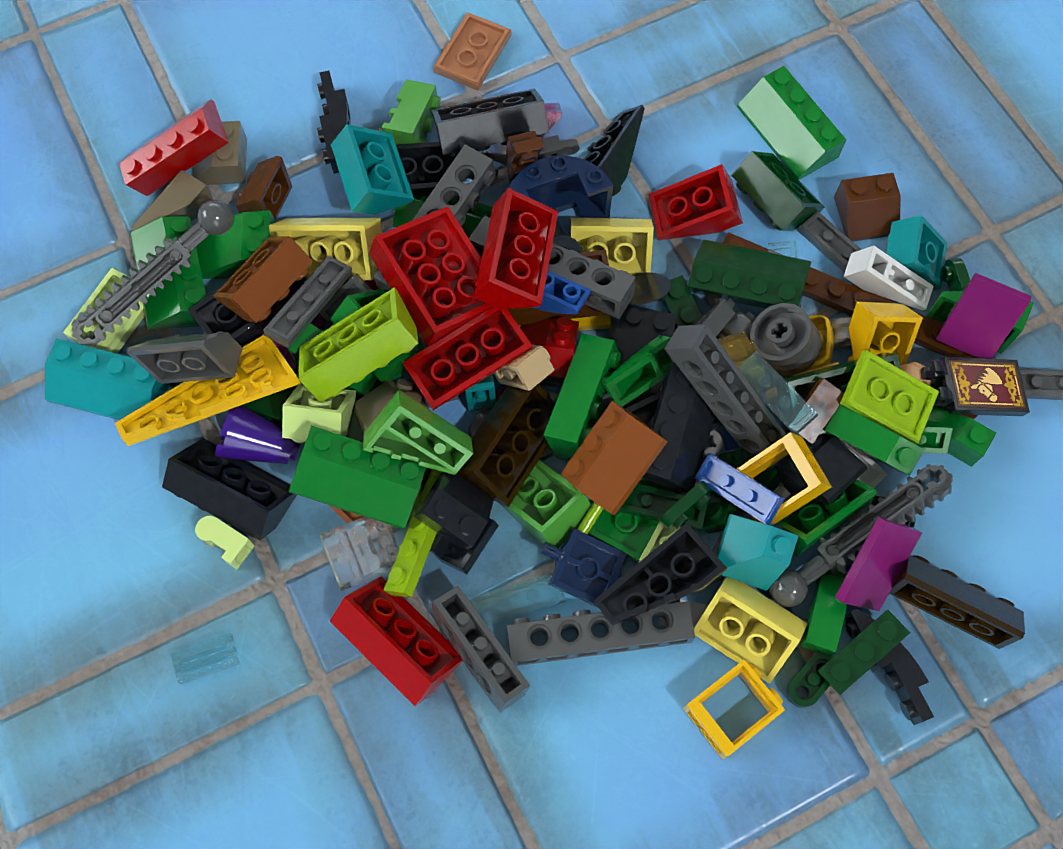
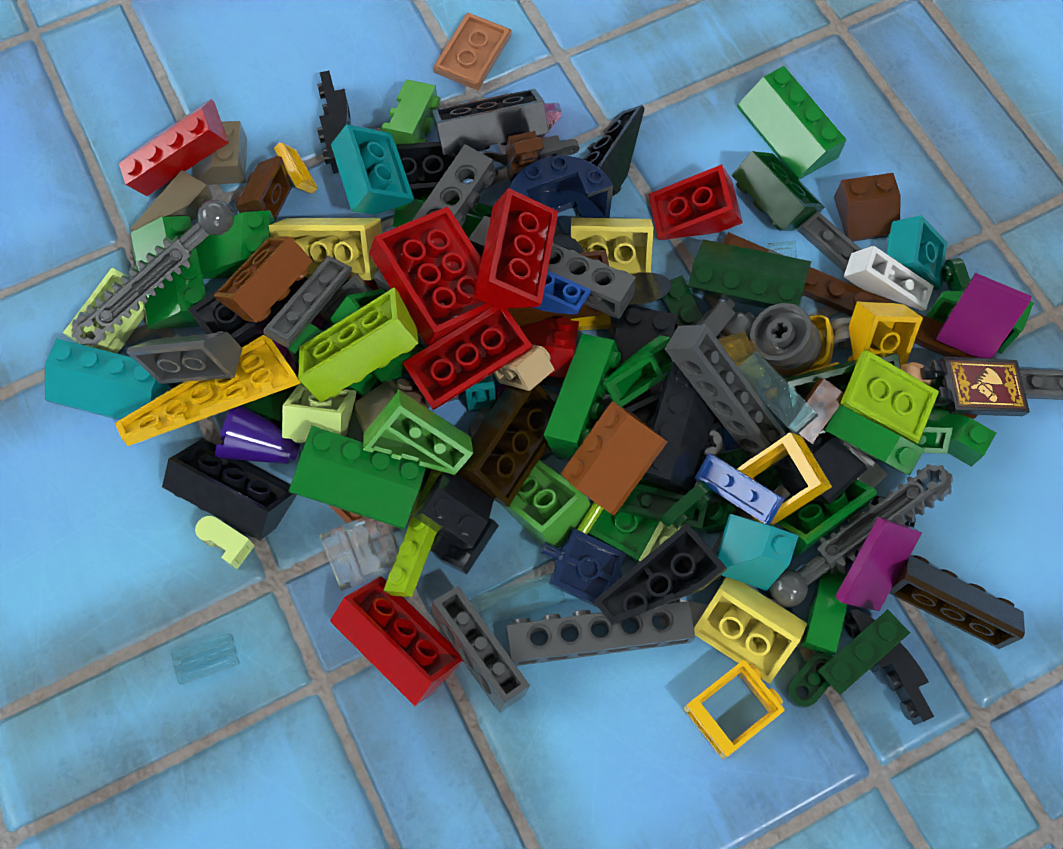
none -> yellow tile [274,142,318,194]

